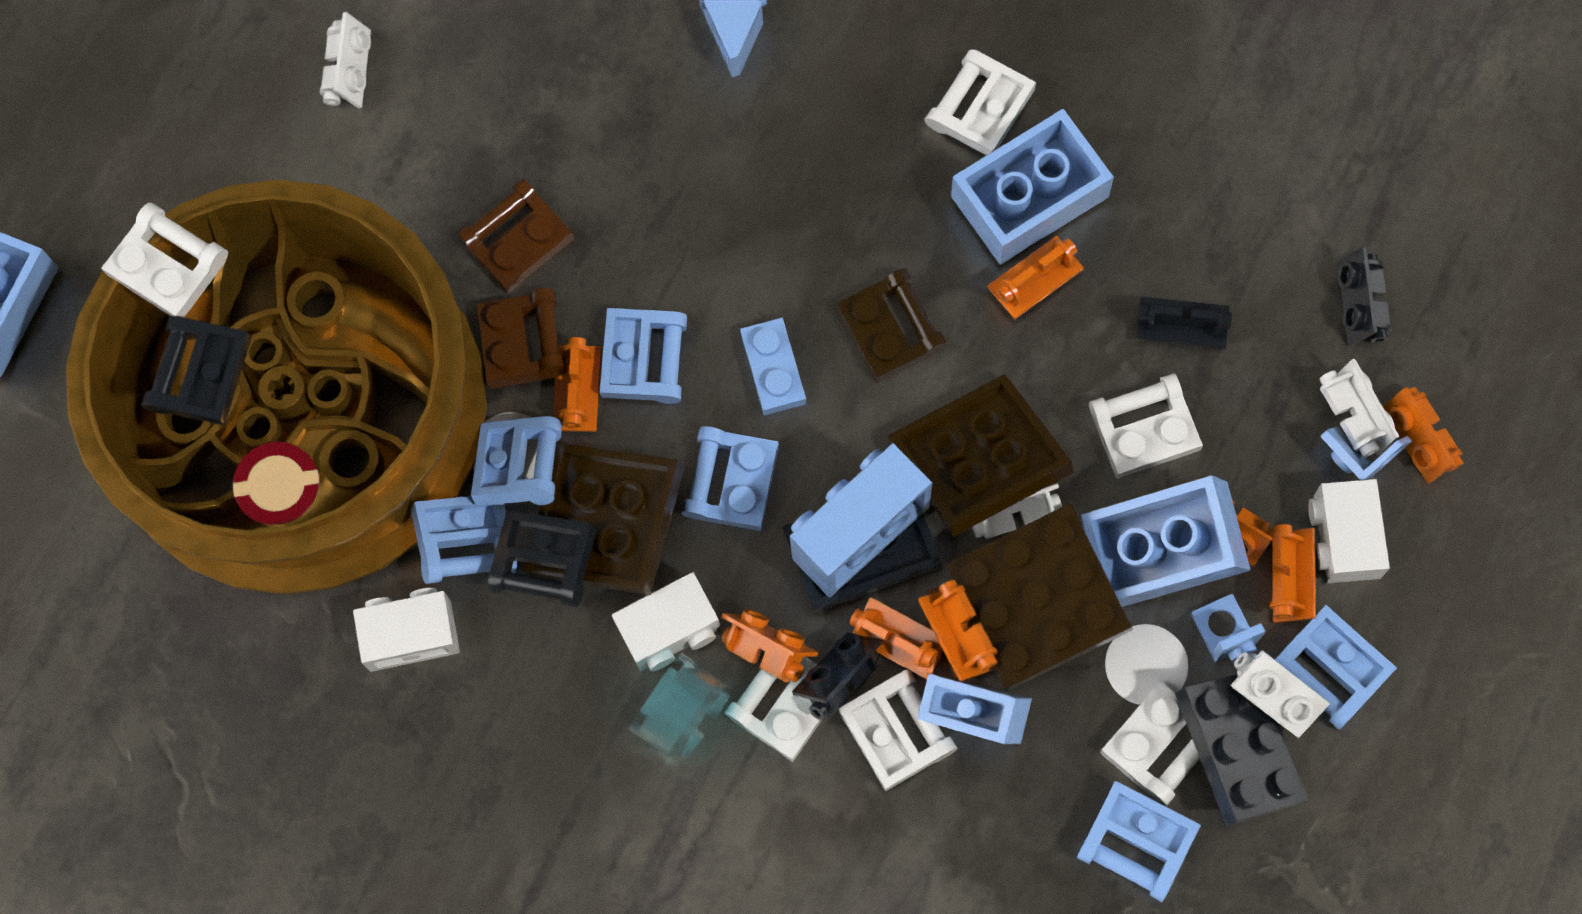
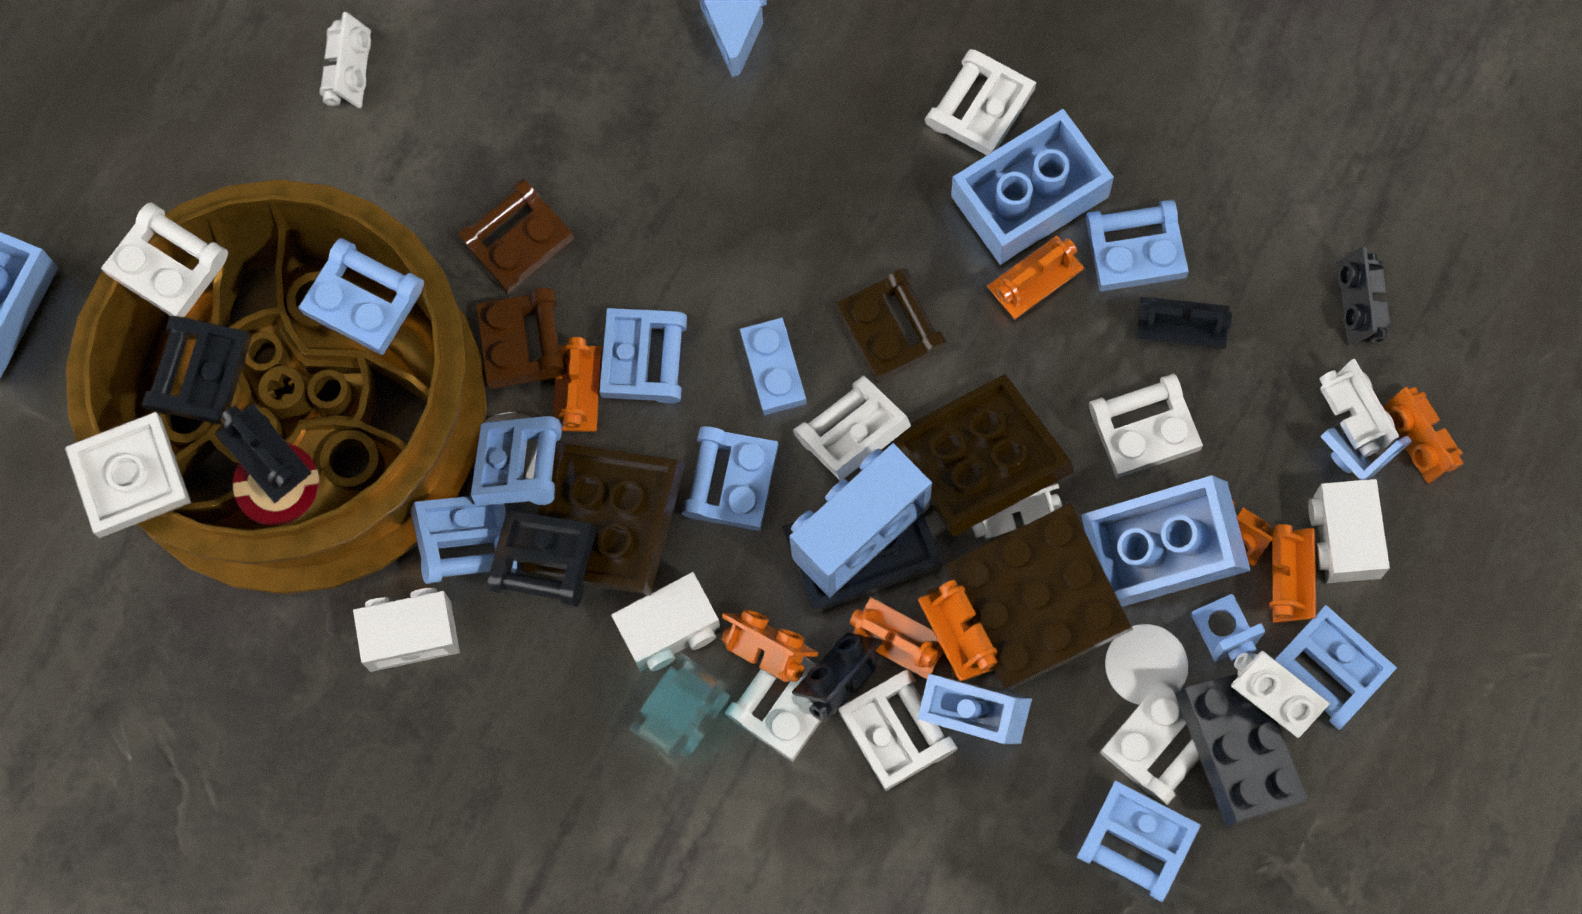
none -> white plate [65,412,191,538]
none -> black hinge [215,404,312,504]
none -> light blue plate [299,238,424,356]
none -> white plate [793,376,911,481]
none -> light blue plate [1086,199,1189,292]

